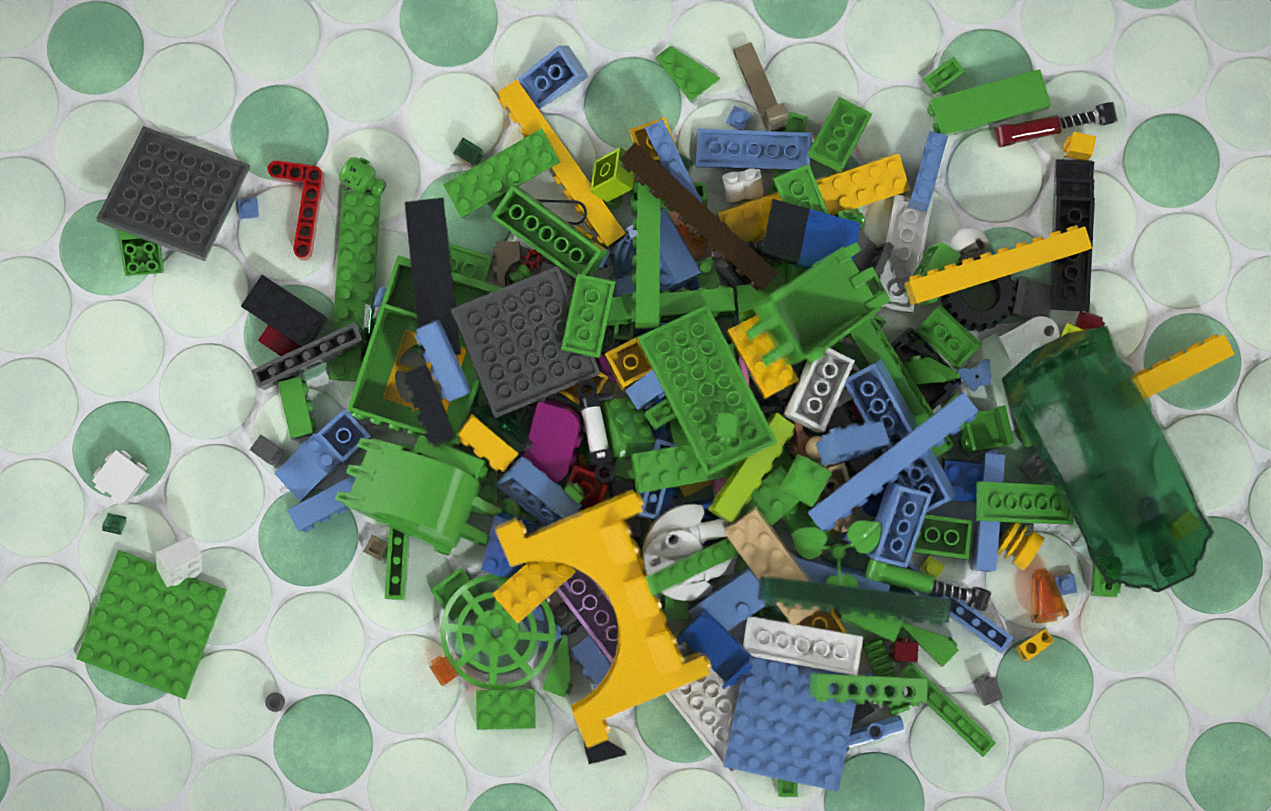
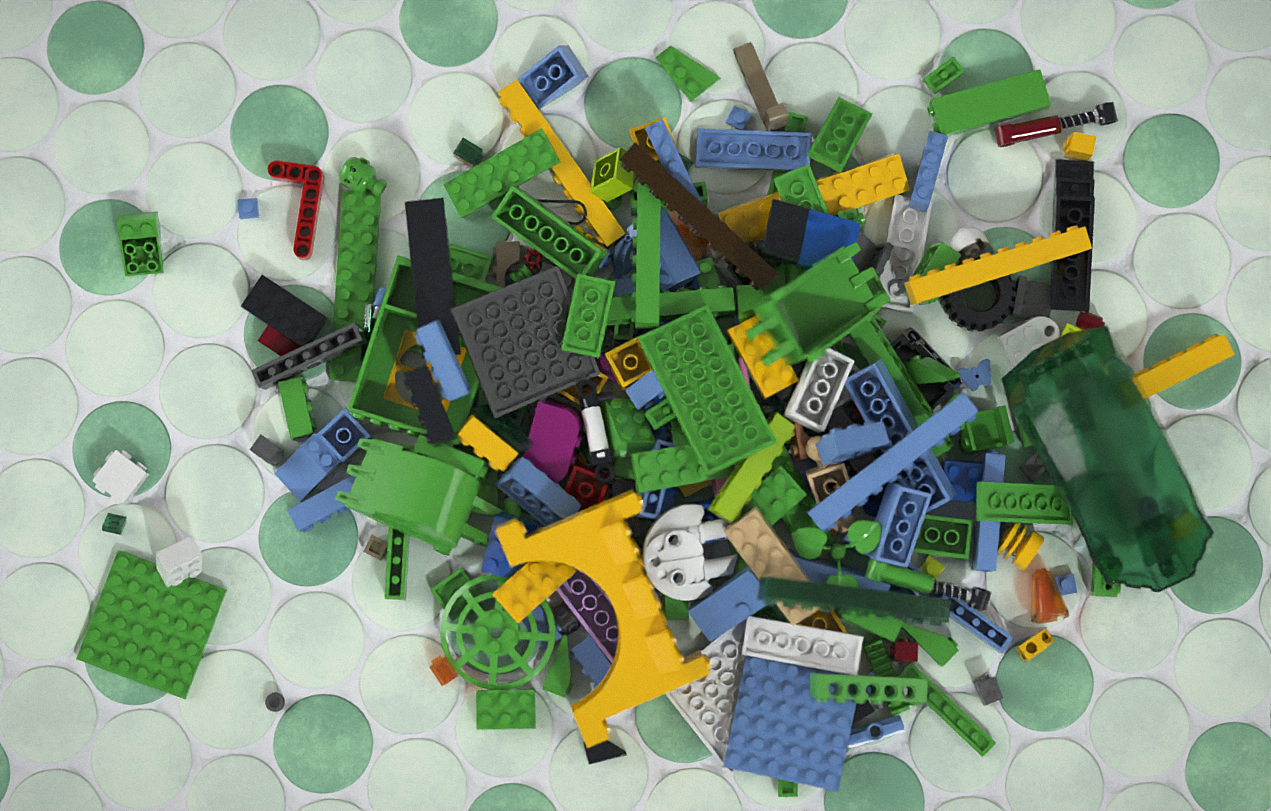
dark grey plate [97,126,250,261] -> none
bright green plate [564,481,585,503] -> none
bright green plate [645,537,740,595] -> none
blue panel [675,609,754,689] -> none
bright green brick [715,413,738,444] -> none
white brick [722,168,764,202] -> none
bright green slope [779,454,832,508] -> none
bright green plate [915,305,982,370] -> none

